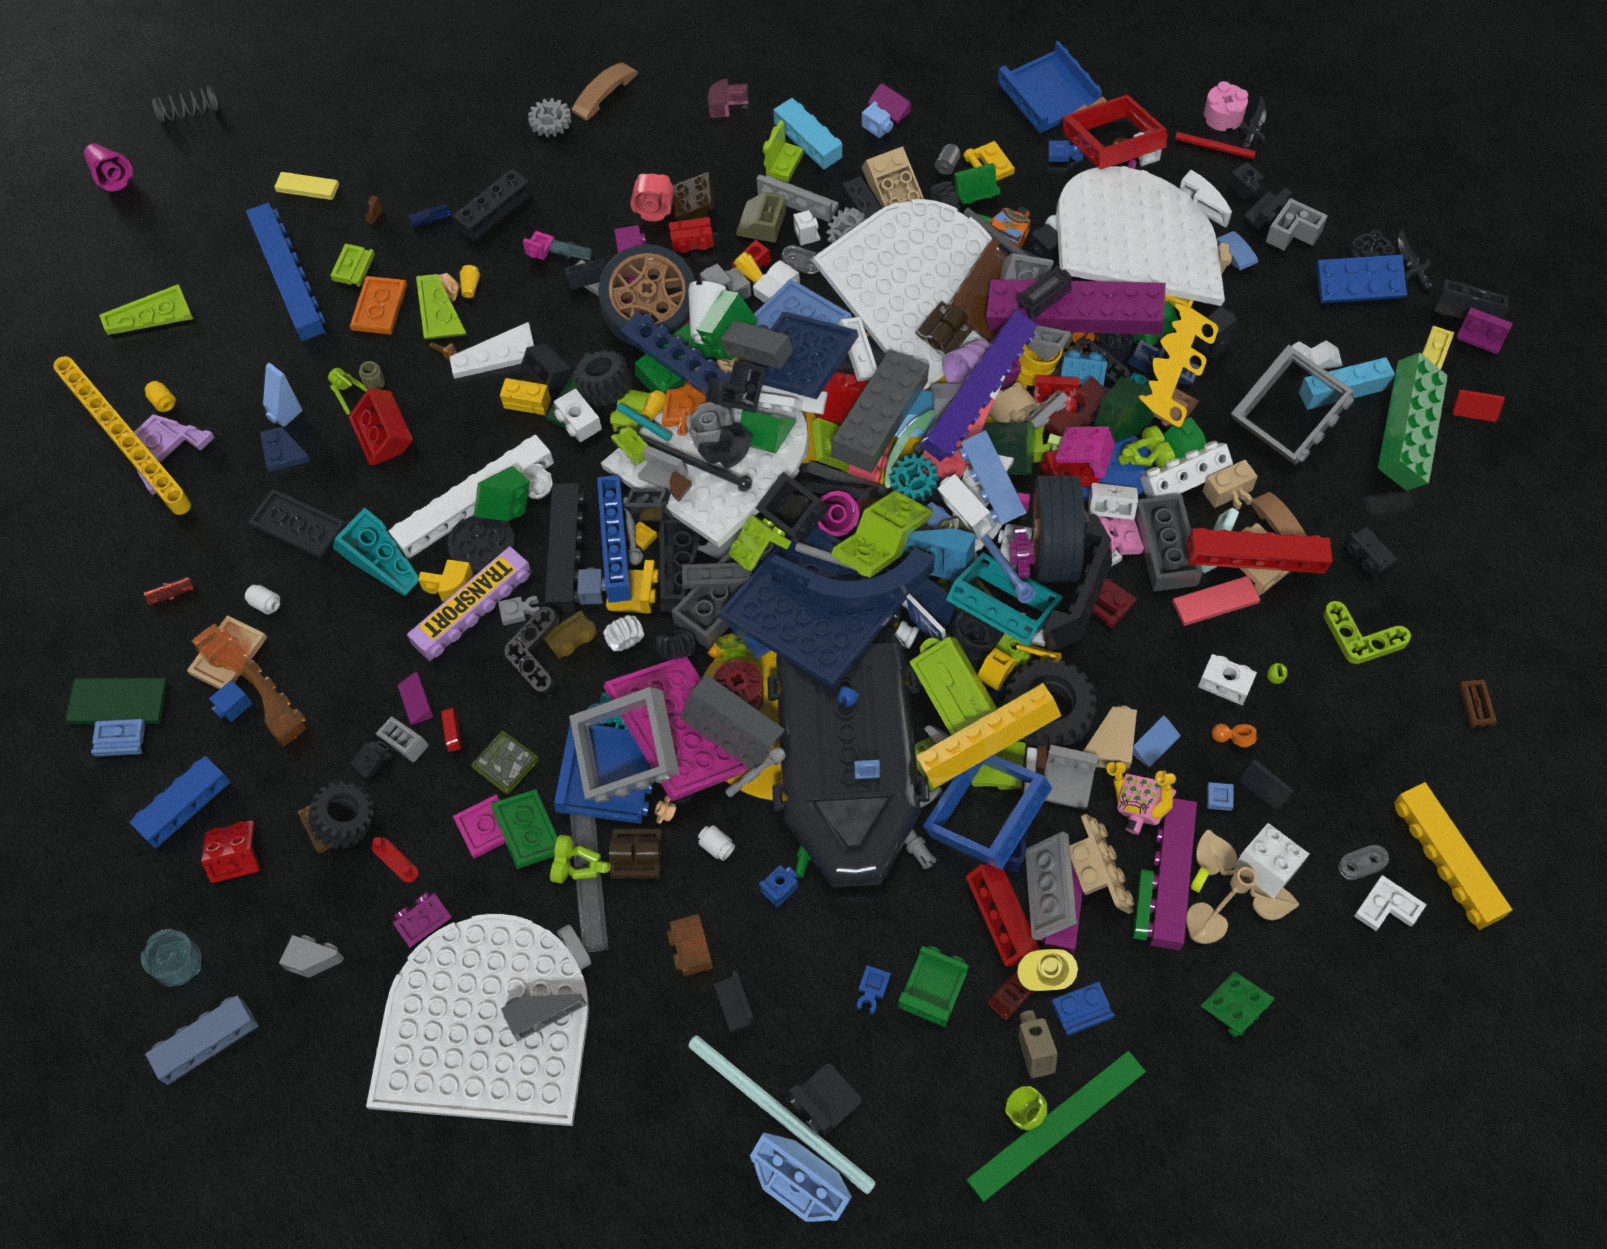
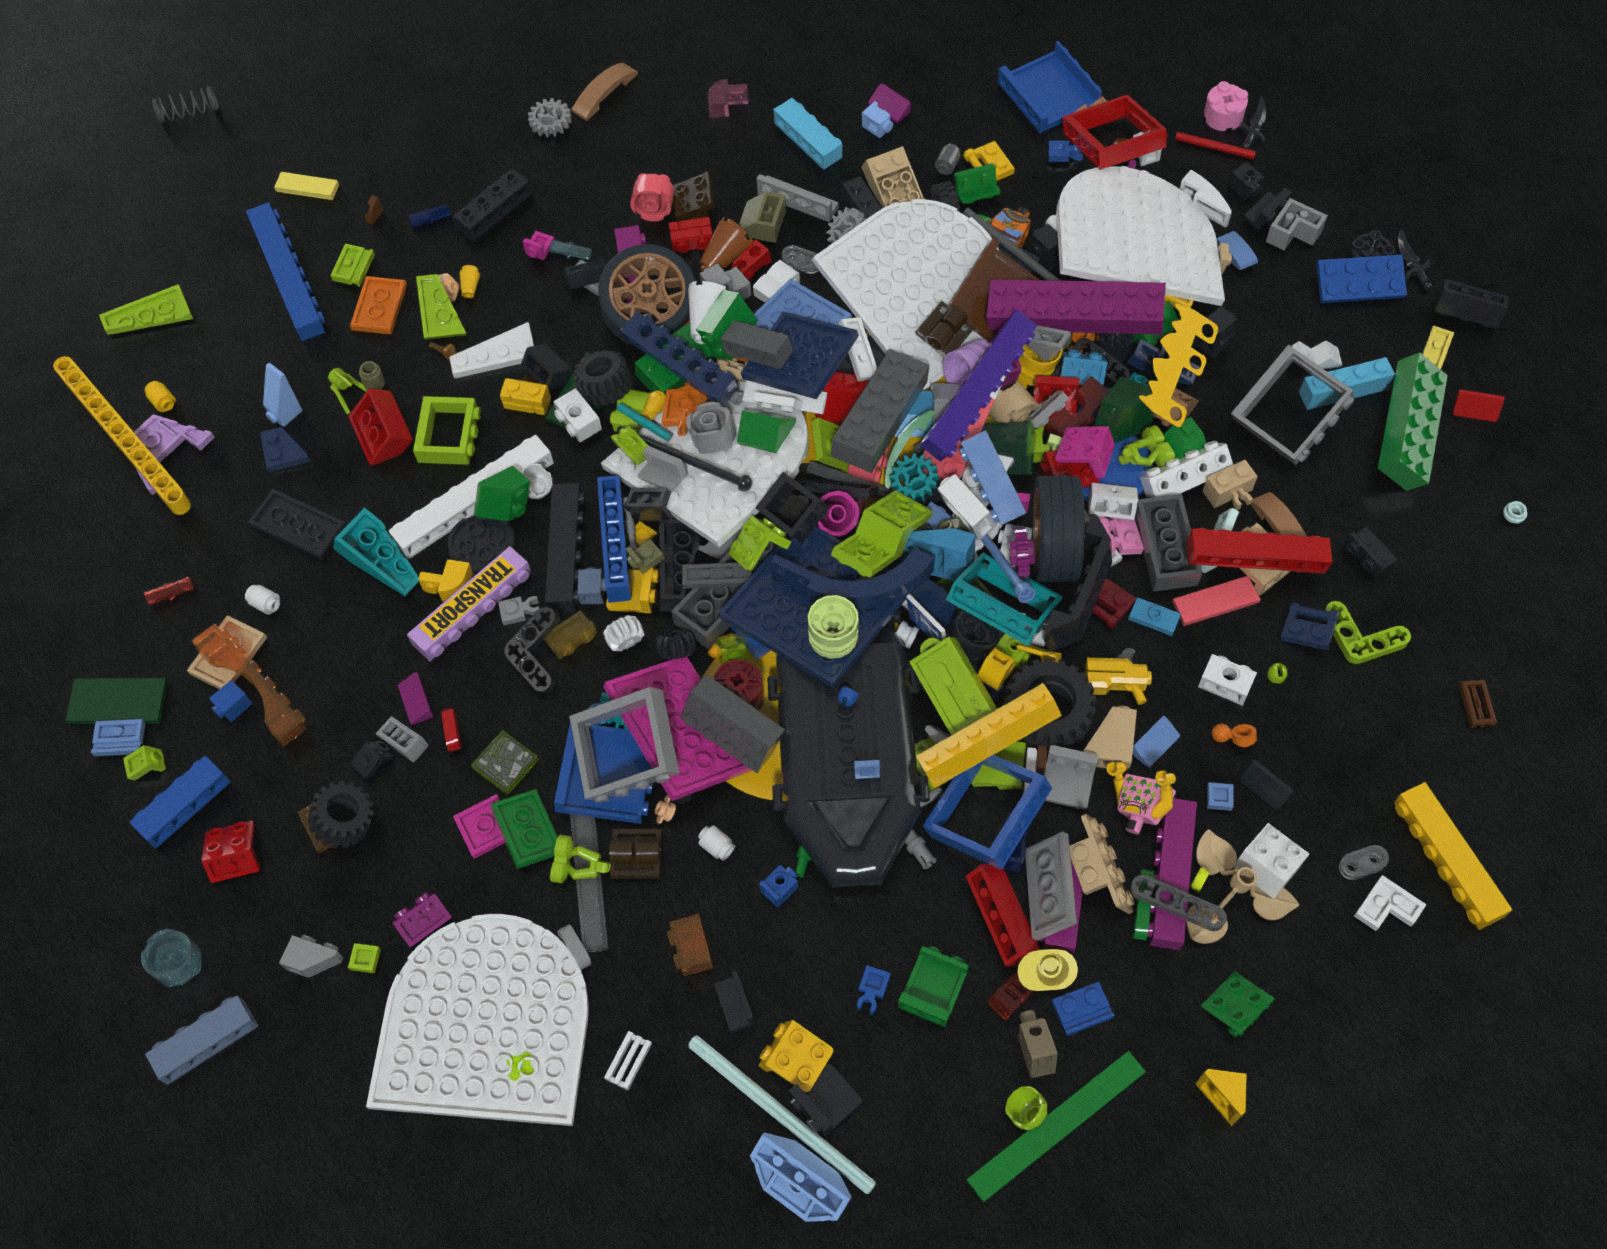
dark pink cone [84,144,133,192] -> none
red piece [372,837,418,883] -> none
dark grey slope [501,994,587,1042] -> none
reddish brown tile [669,471,692,502] -> none
black brick [698,424,752,469] -> none
black brick [705,360,766,412] -> none
light grey piece [725,747,786,797] -> none
yellow cone [733,251,763,283] -> none
lime bracket [763,120,804,182] -> none
white brick [793,210,820,245] -> none
light grey bar [795,542,857,571] -> none
light grey slope [1000,253,1054,280] -> none
black window [1016,265,1072,321] -> none
magenta bracket [1457,308,1513,354] -> none
none -> lime bracket [123,745,166,781]
none -> lime plate [348,943,381,973]
none -> lime window [413,396,481,465]
none -> clear neon green plate [506,1052,534,1081]
none -> white tile [604,1031,652,1090]
none -> olive bracket [626,539,665,574]
none -> dark orange cone [699,217,753,272]
none -> yellow bracket [758,1020,833,1092]
none -> yellowish green wheel [808,595,859,658]
none -> yellow piece [1085,648,1152,705]
none -> dark azure plate [1128,597,1181,636]
none -> dark grey beam [1130,875,1227,932]
none -> yellow slope [1196,1069,1246,1126]
none -> dark blue plate [1281,602,1339,650]
none -> light aqua plate [1503,501,1527,523]

